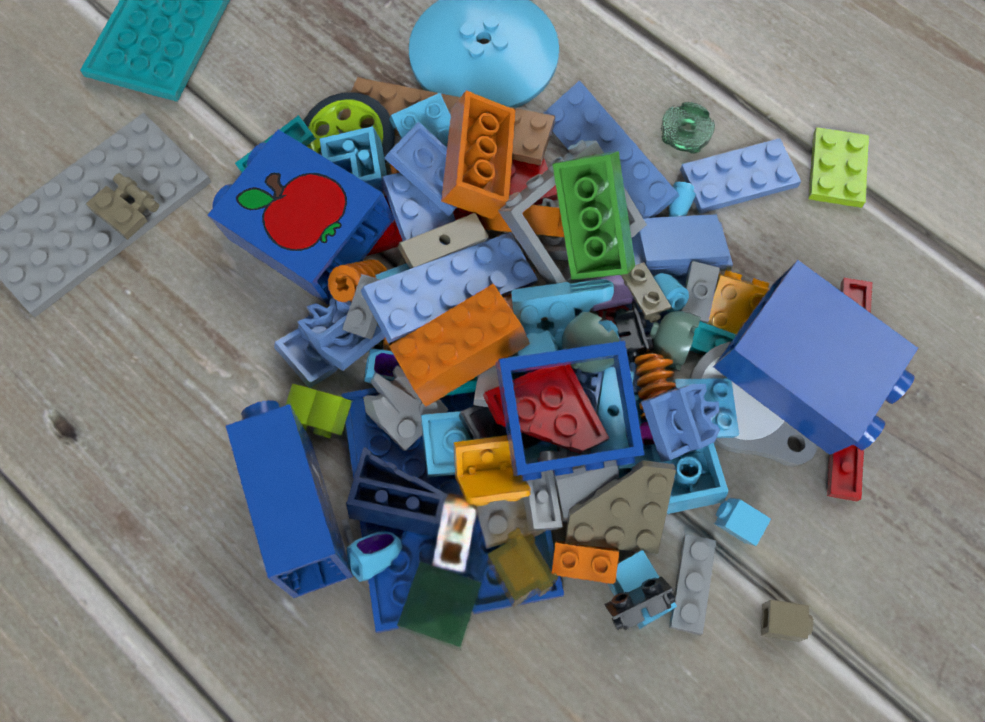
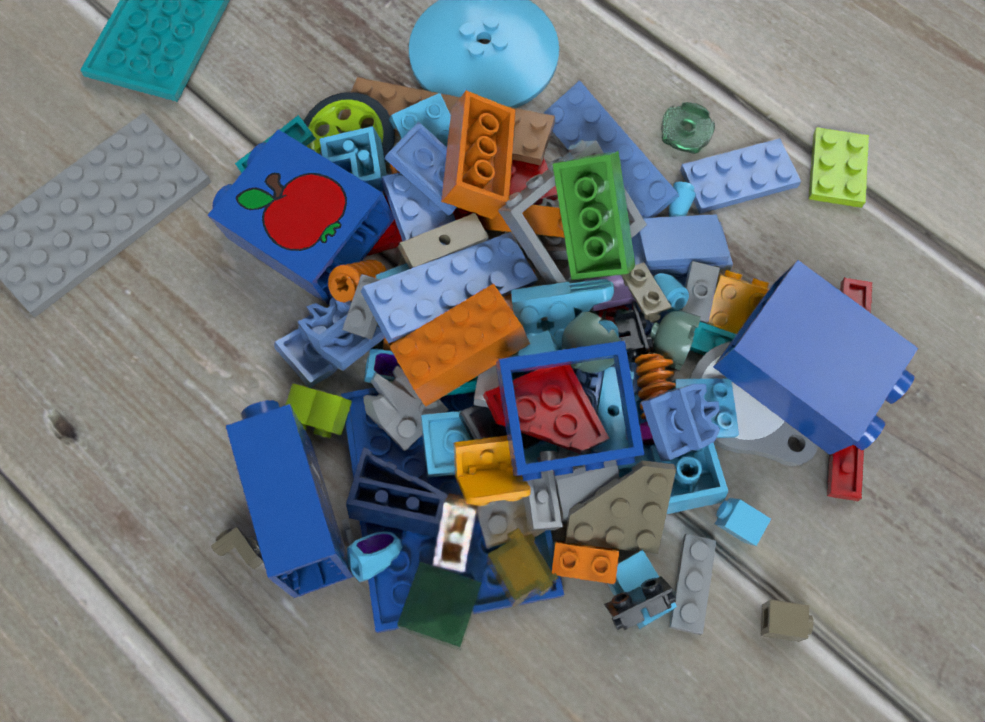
dark tan plate [86,173,160,240] -> none
none -> dark tan bracket [211,527,264,569]

